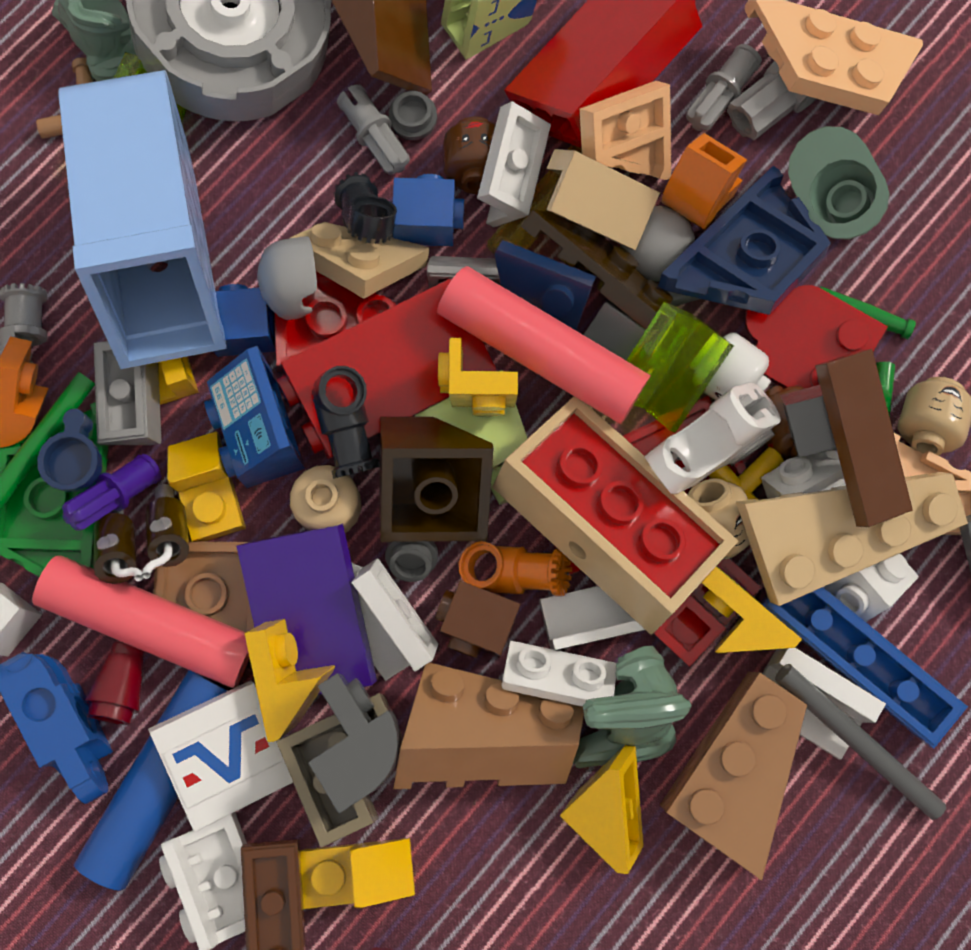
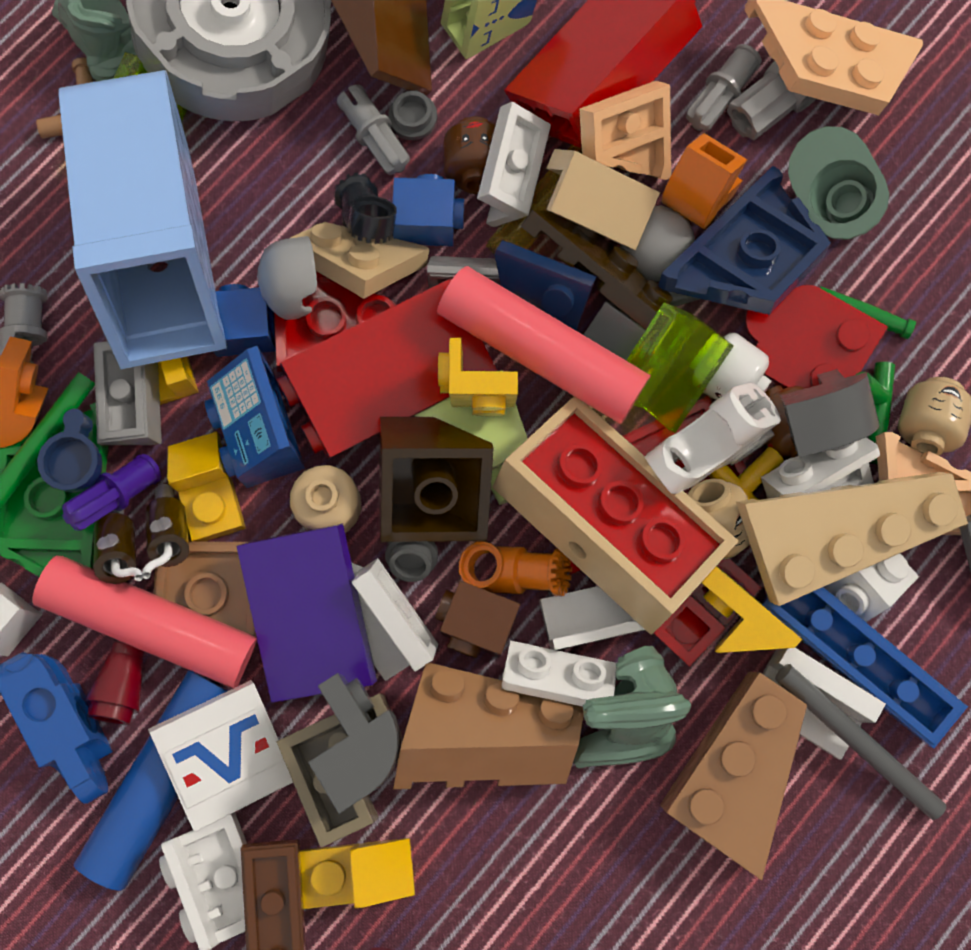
yellow slope [244,619,335,742] -> none
black connector [312,366,380,479] -> none
yellow slope [560,745,644,874] -> none
reddish brown tile [815,349,913,527] -> none

